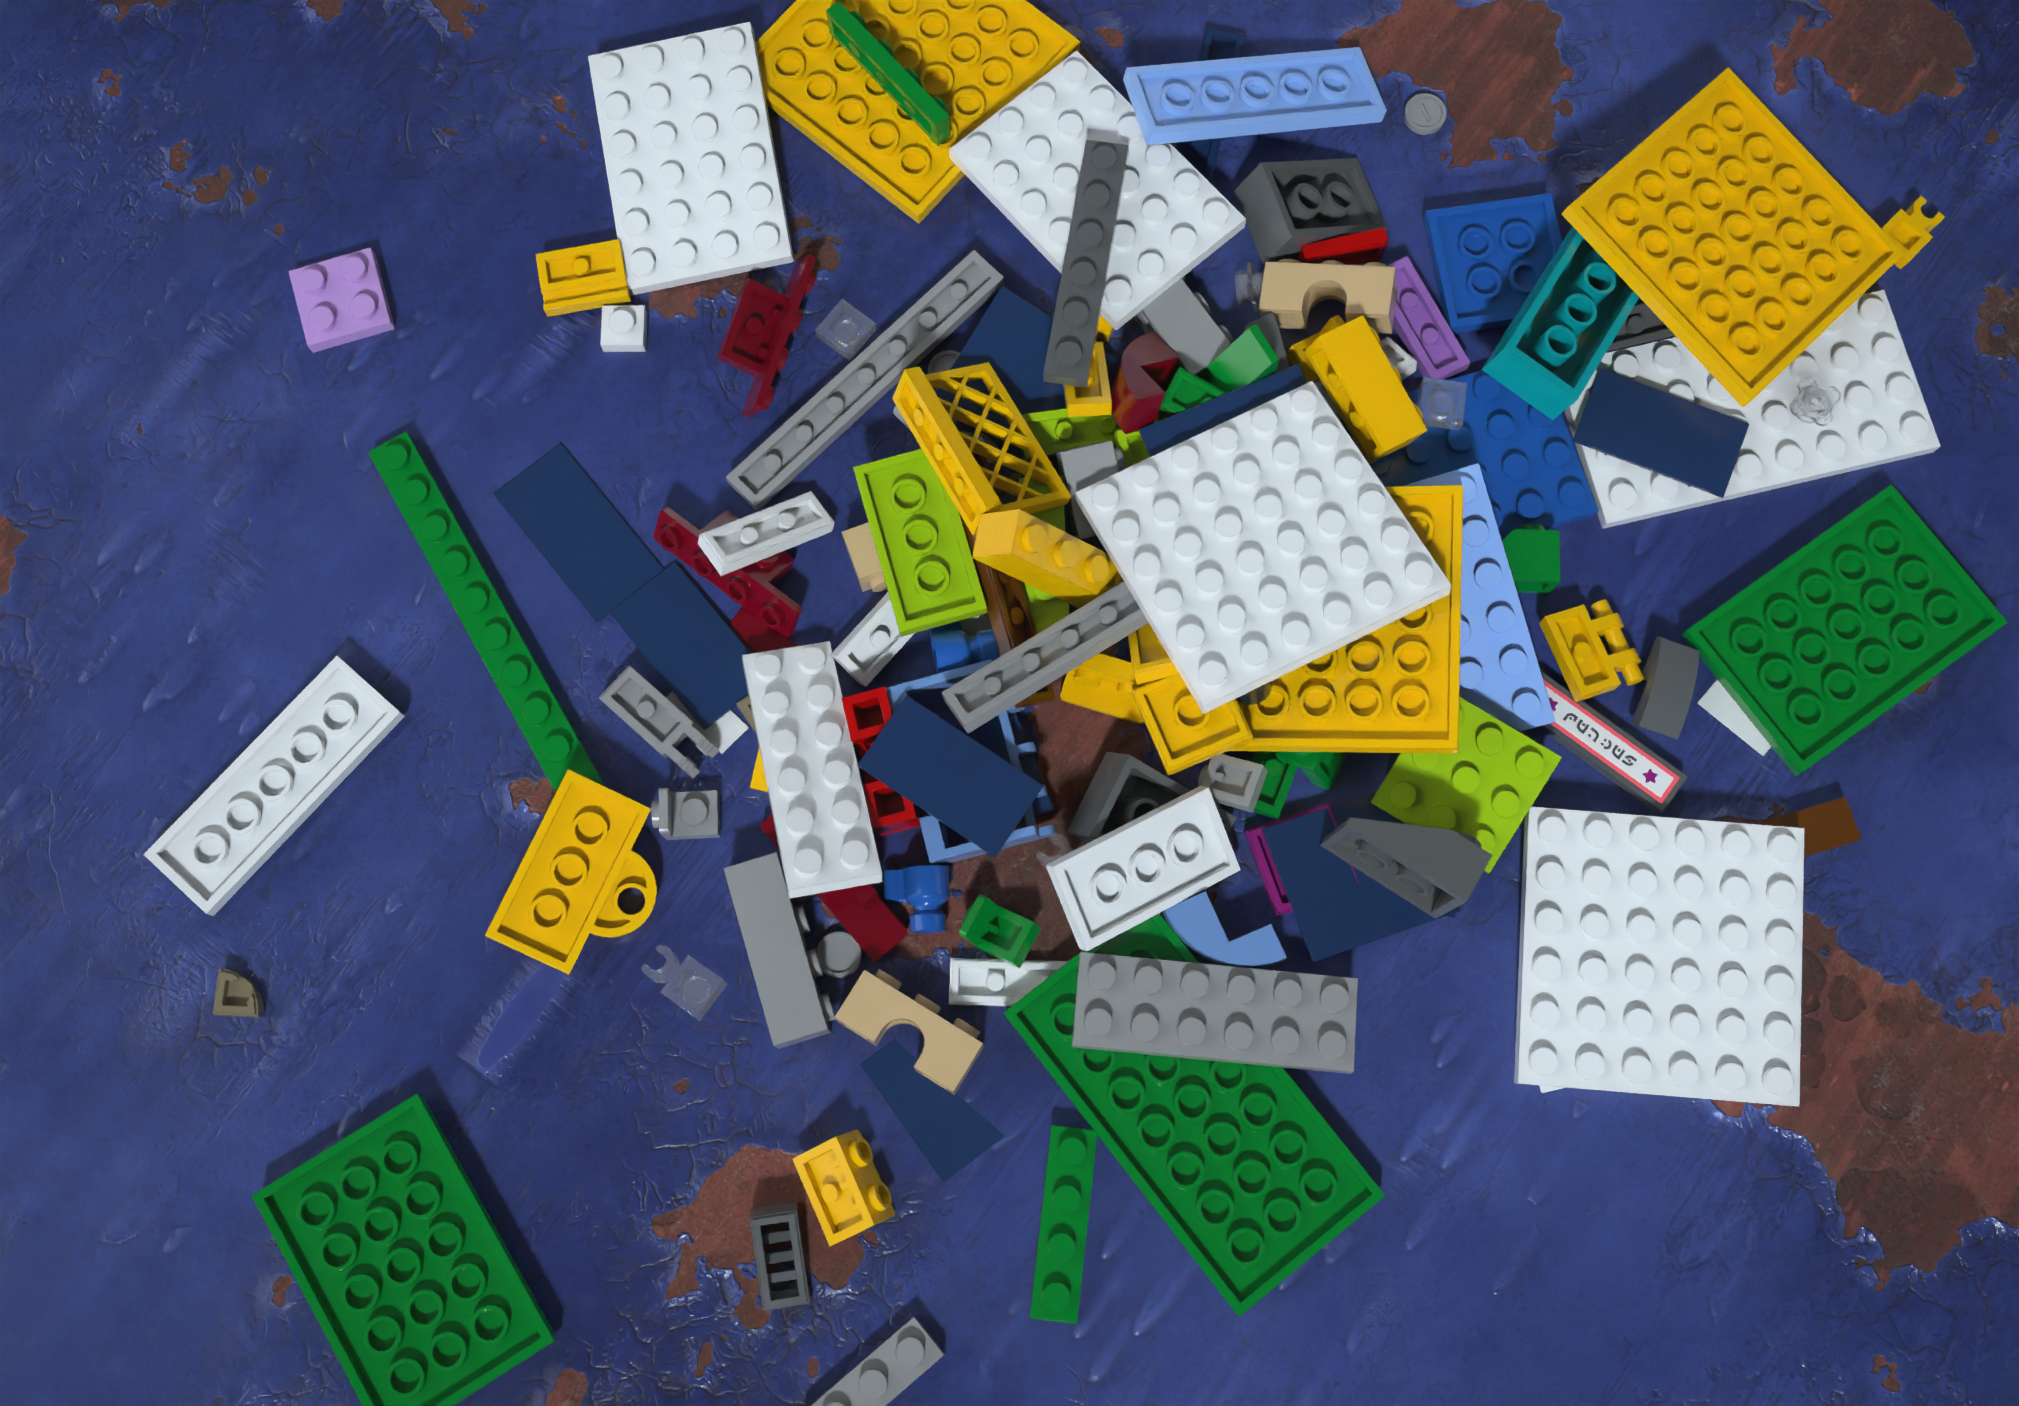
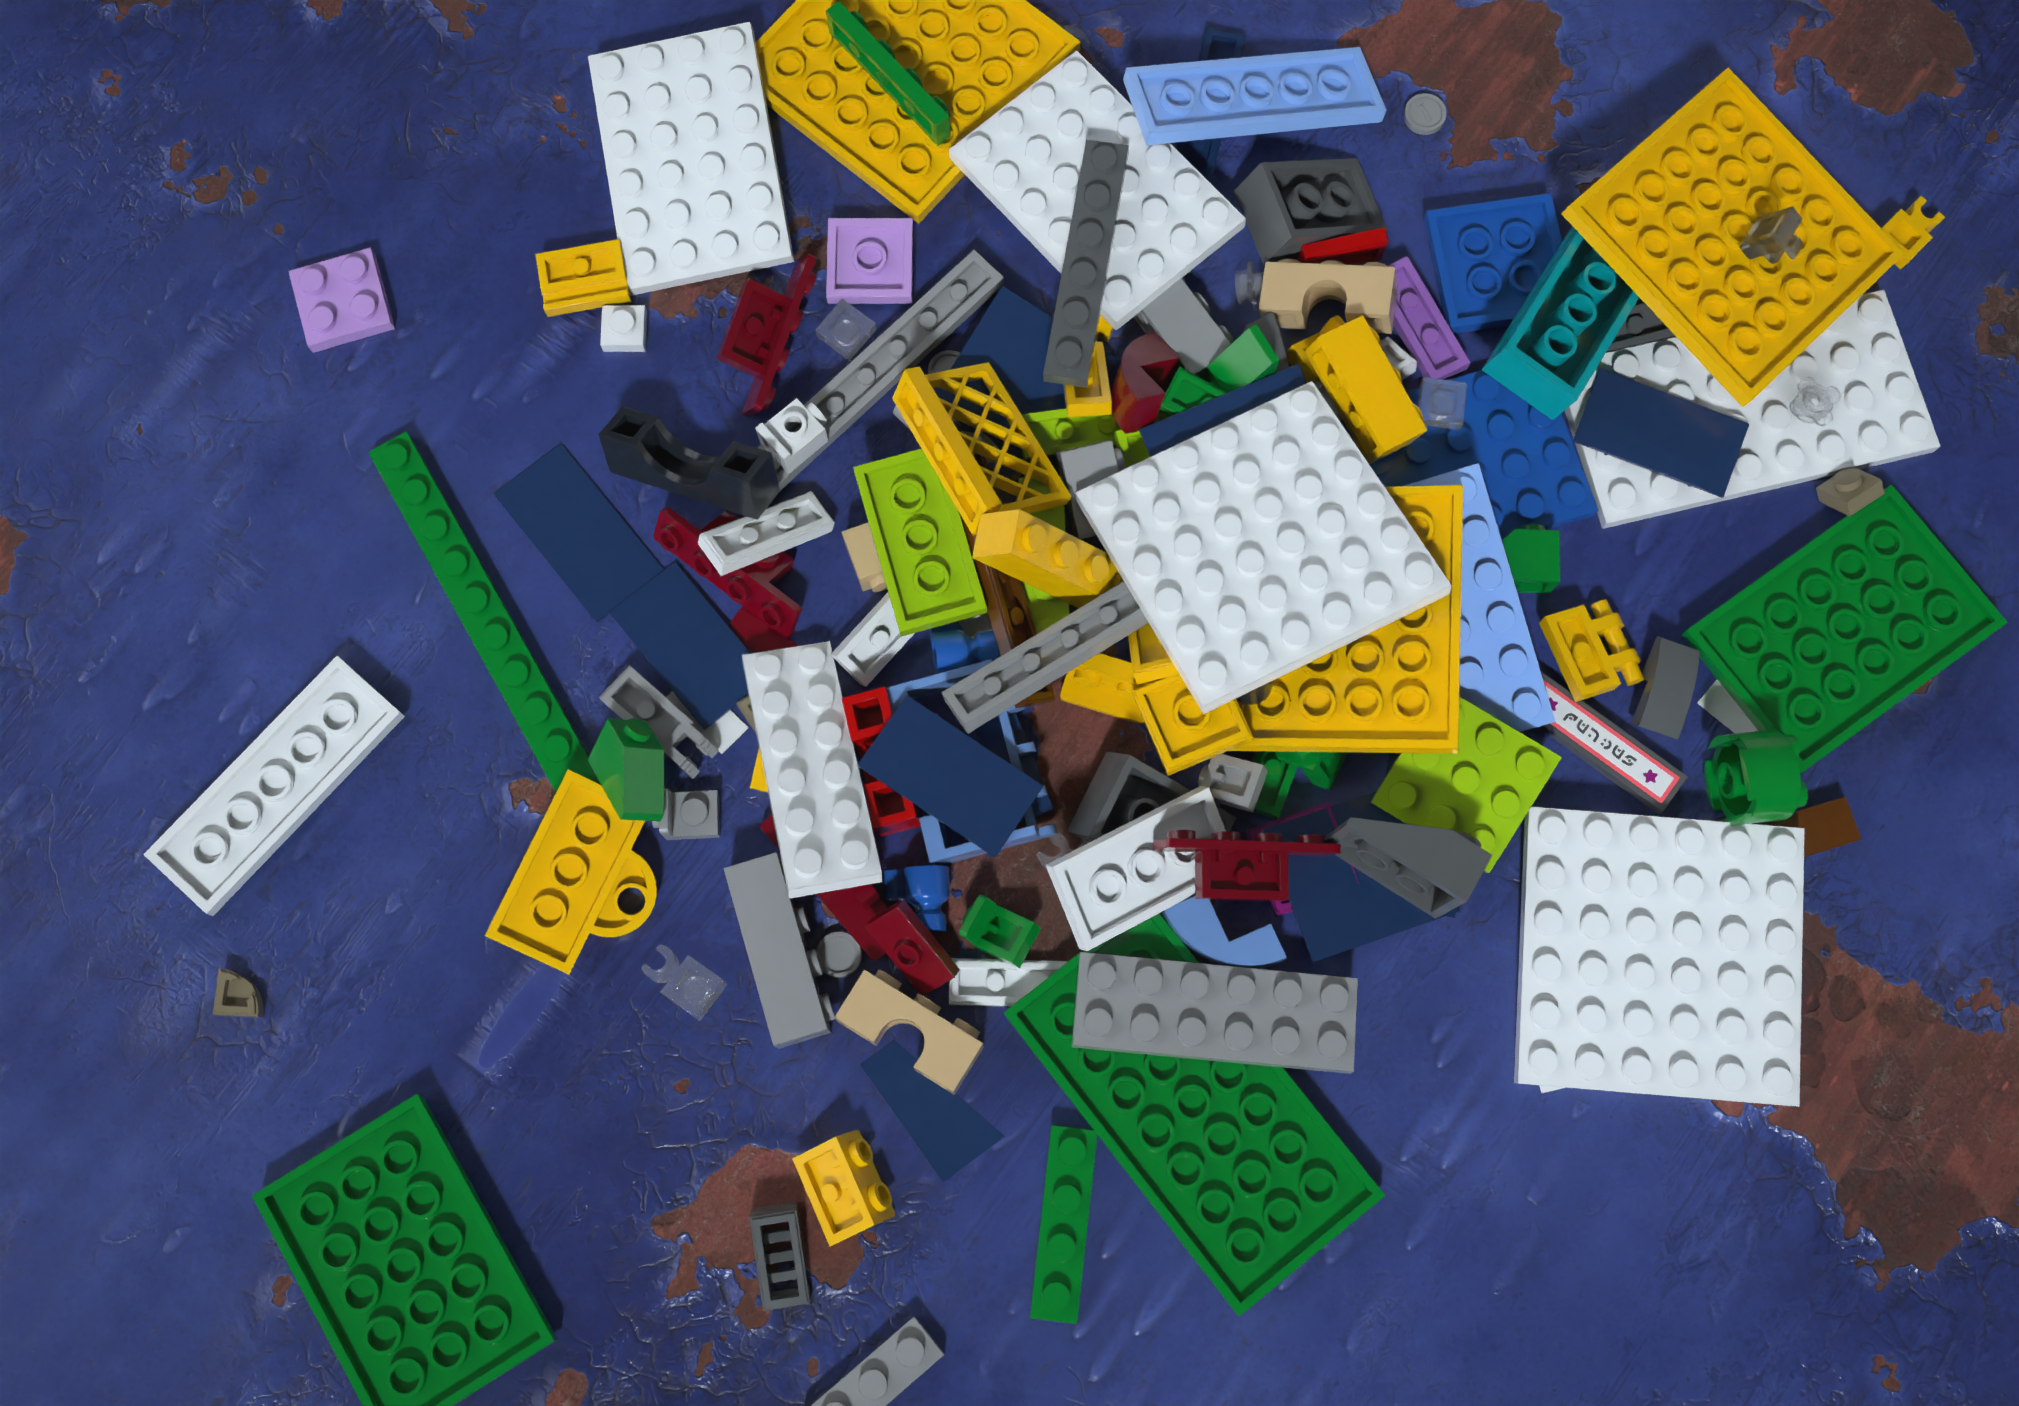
none -> green slope [587,718,664,821]
none -> black arch [598,406,780,520]
none -> white brick [755,398,828,474]
none -> lavender plate [826,218,913,304]
none -> dark red plate [865,899,960,996]
none -> dark red bracket [1153,830,1341,901]
none -> green brick [1704,730,1808,826]
none -> clear smoke tile [1739,206,1803,264]
none -> dark tan plate [1816,467,1885,516]

